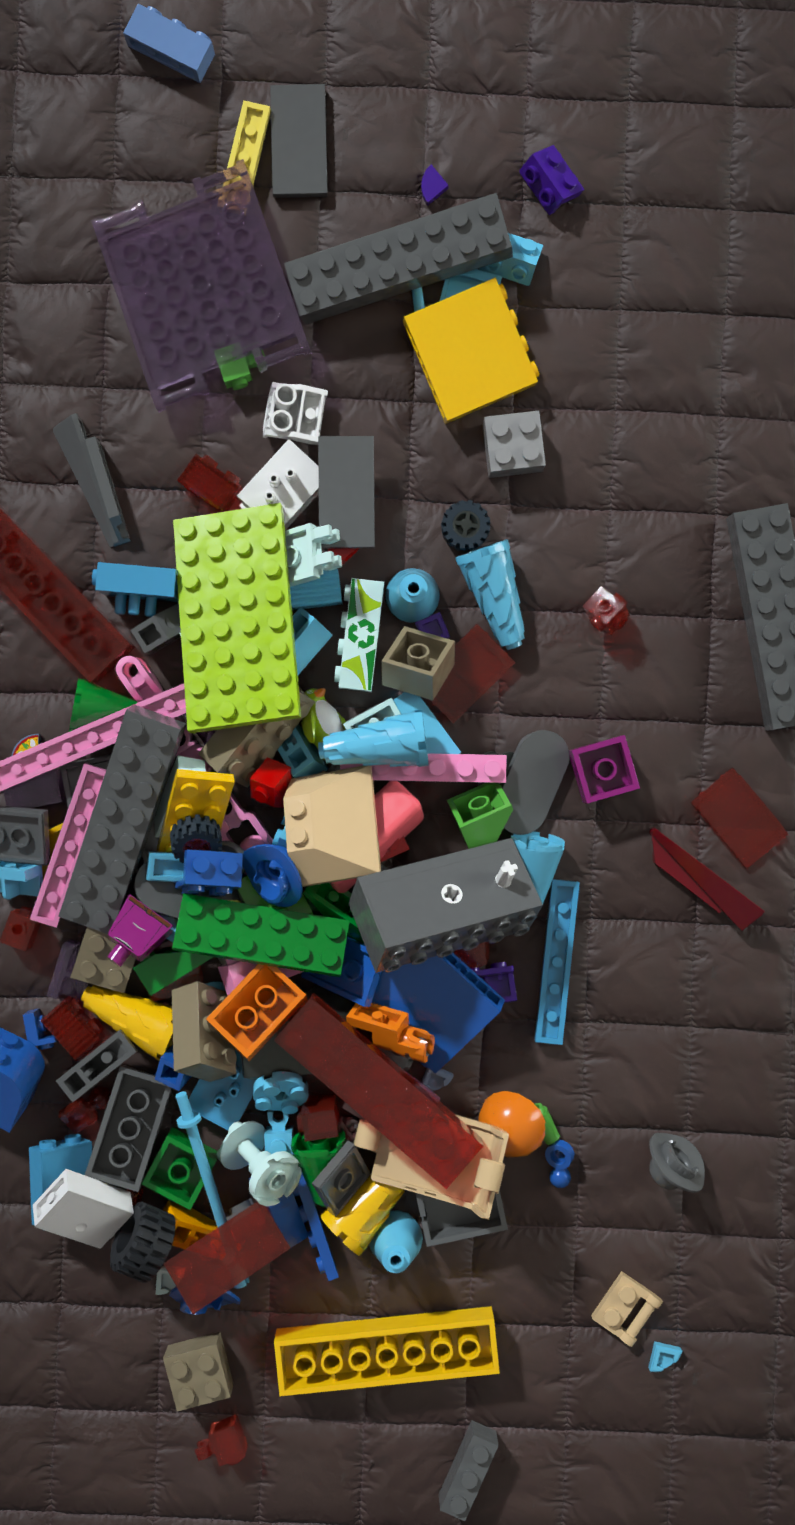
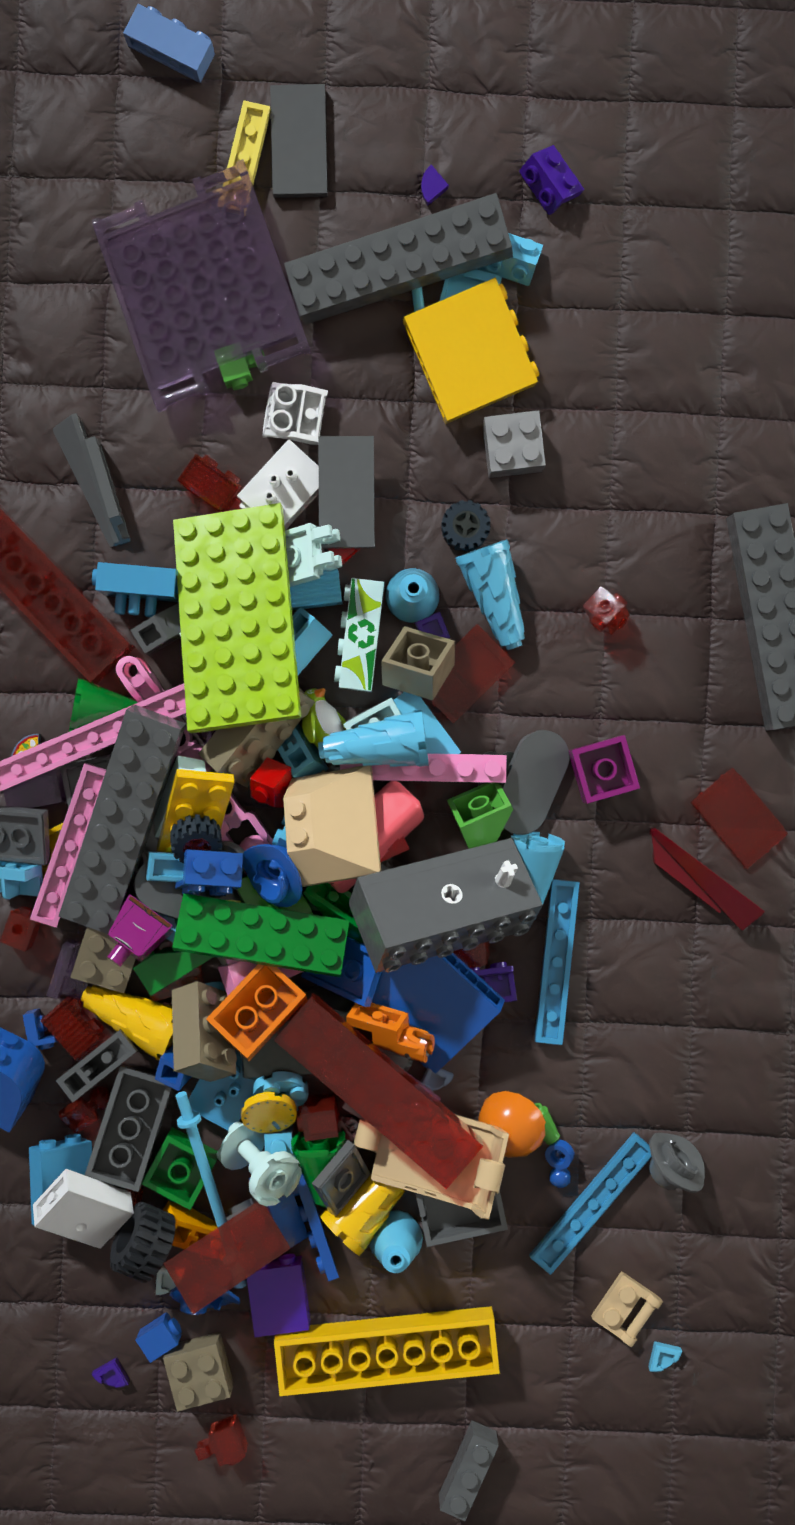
none -> dark purple tile [92,1357,130,1388]
none -> blue brick [135,1312,182,1363]
none -> yellow tile [241,1092,297,1133]
none -> dark purple brick [246,1254,311,1337]
none -> dark azure tile [529,1132,652,1275]

